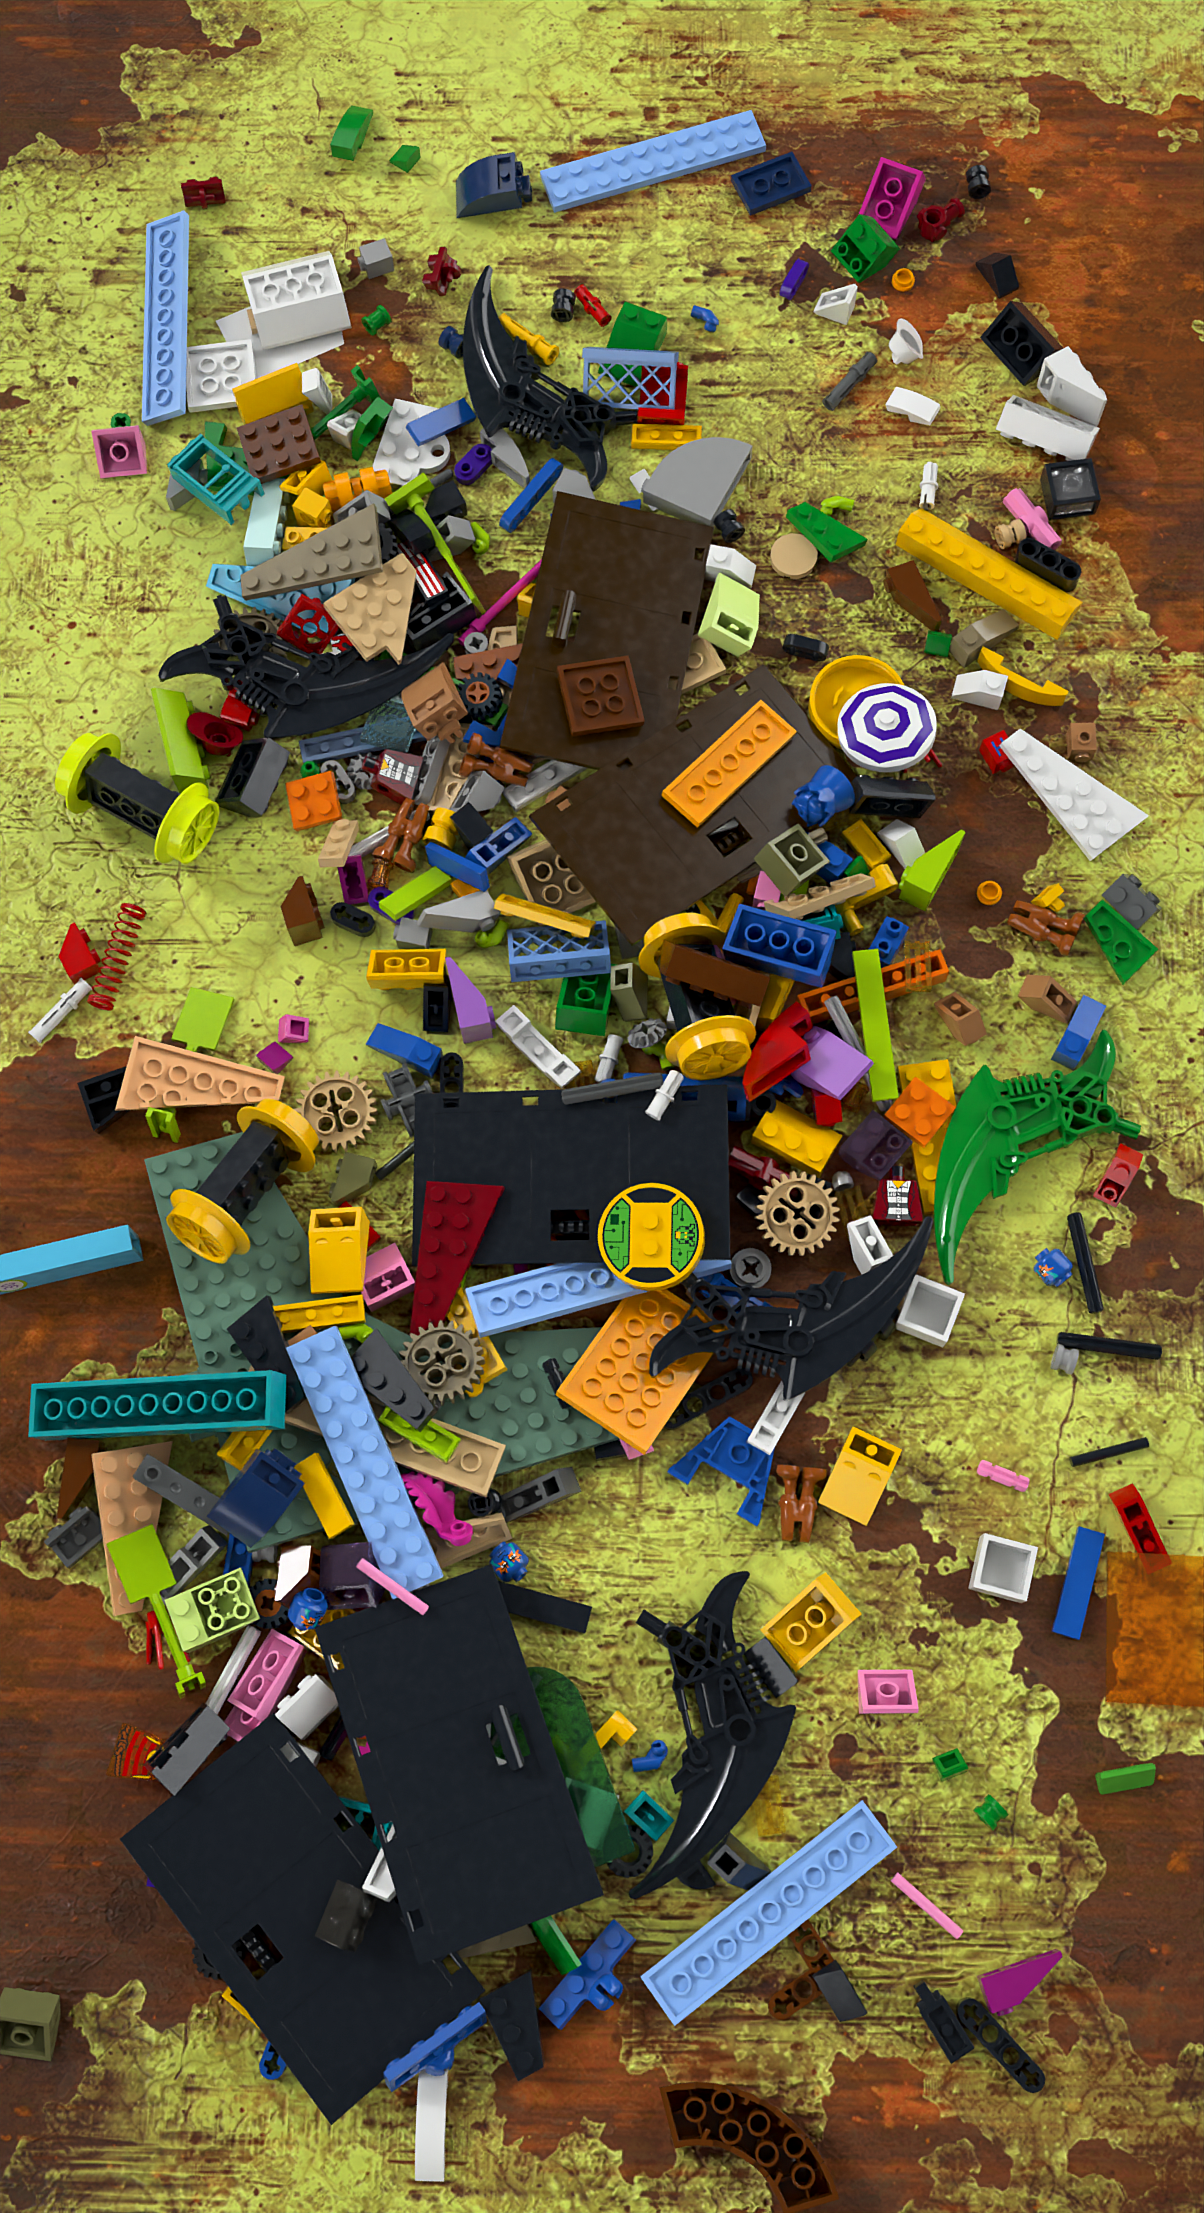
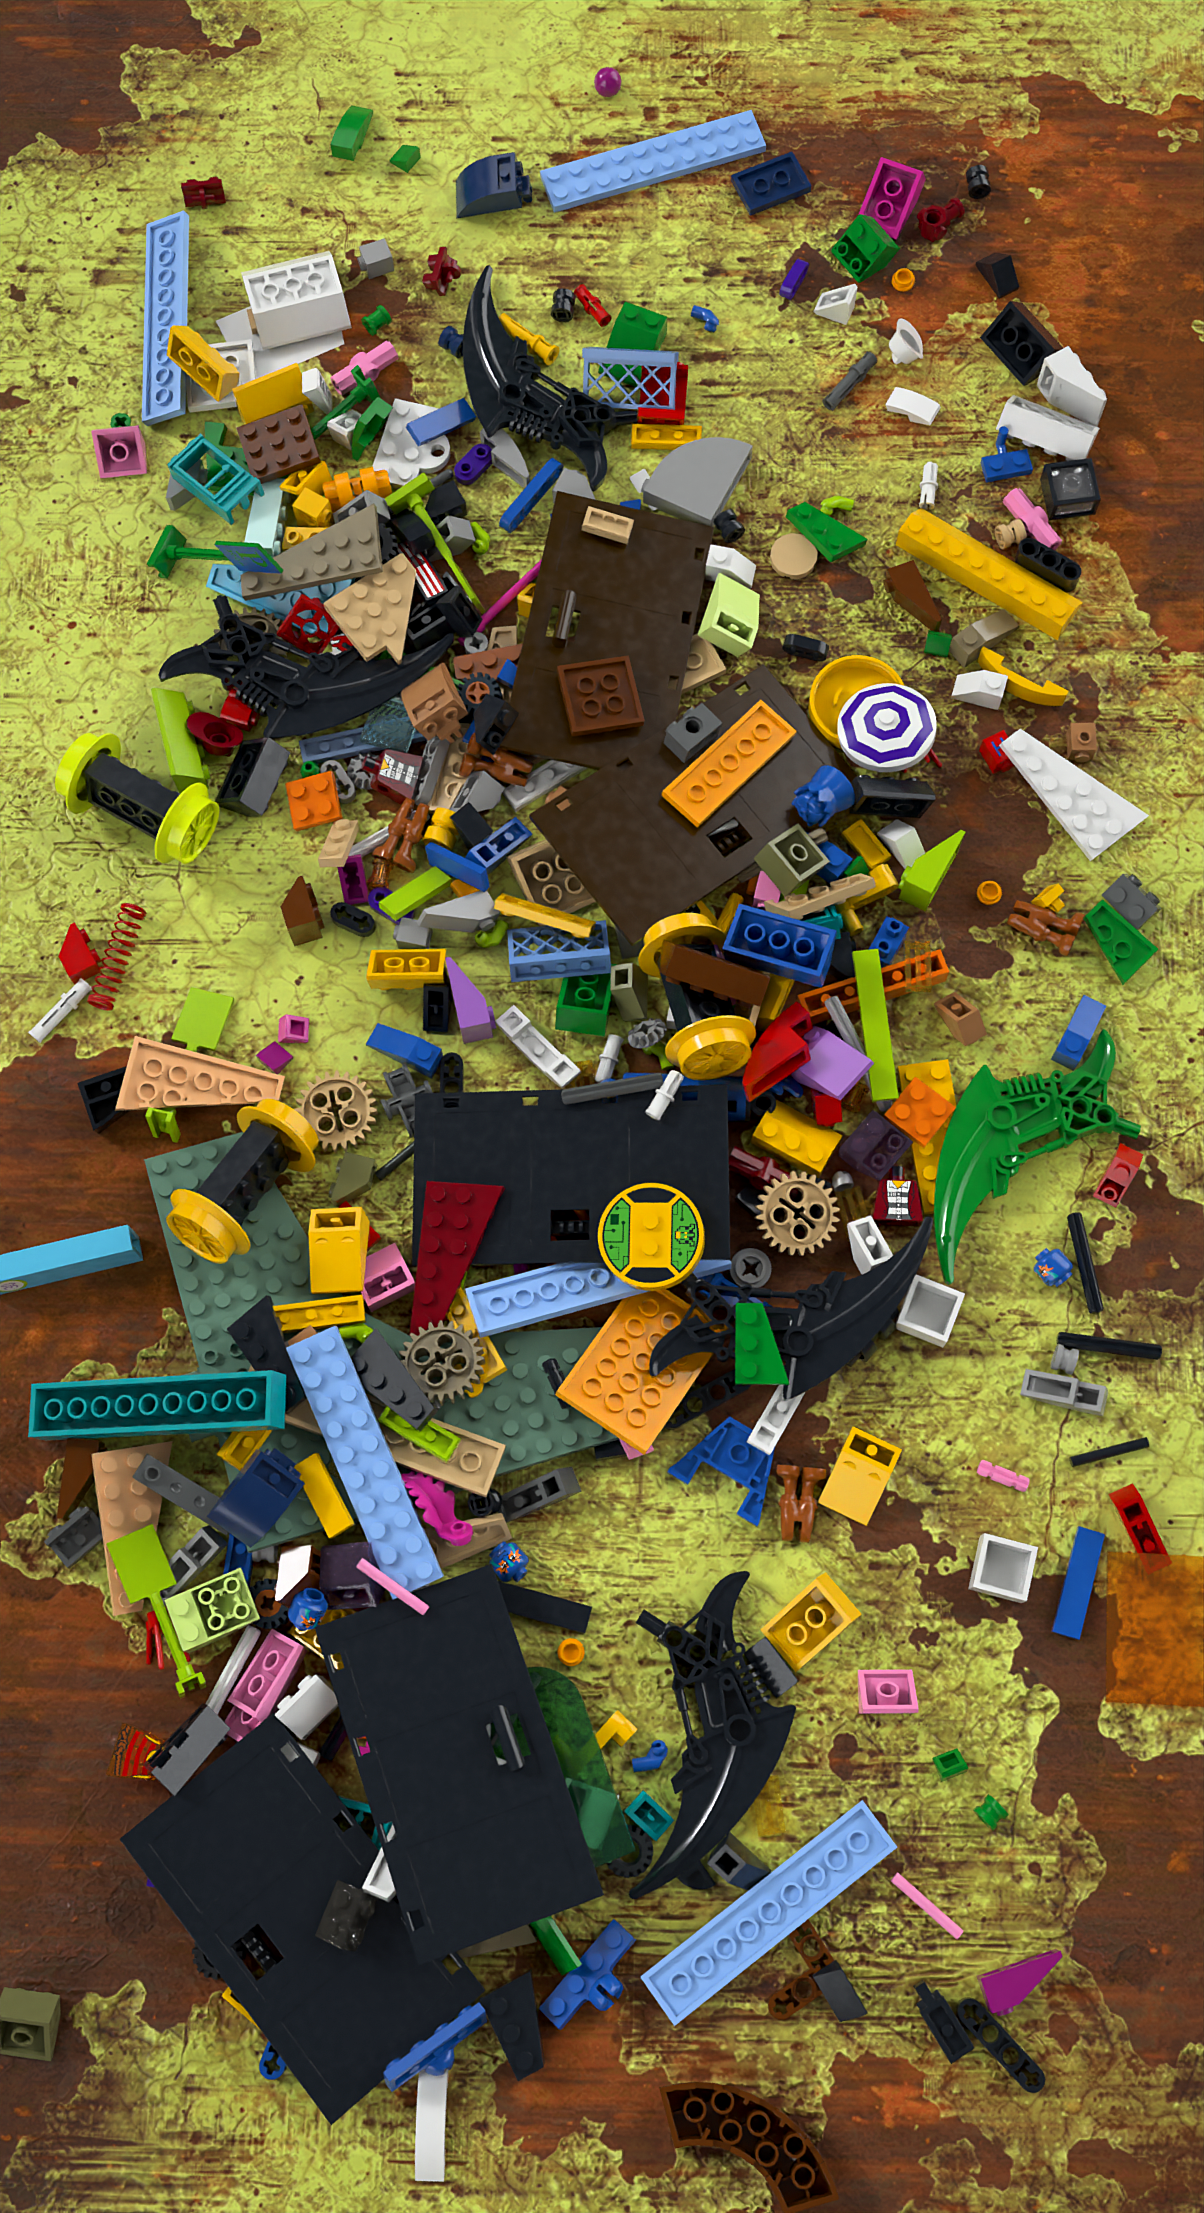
medium nougat slope [1018,975,1077,1023] -> none
bright green slope [1095,1763,1156,1795] -> none
none -> green piece [147,525,283,579]
none -> yellow slope [166,325,240,402]
none -> bright pink piece [330,341,399,396]
none -> black slope [436,585,483,638]
none -> black slope [474,694,519,755]
none -> light orange plate [558,1638,585,1666]
none -> tan plate [581,506,634,544]
none -> magenta piece [594,67,622,97]
none -> dark grey brick [664,703,722,763]
none -> green wing [735,1303,790,1385]
none -> blue plate [980,426,1033,483]
none -> light grey slope [1020,1369,1108,1416]

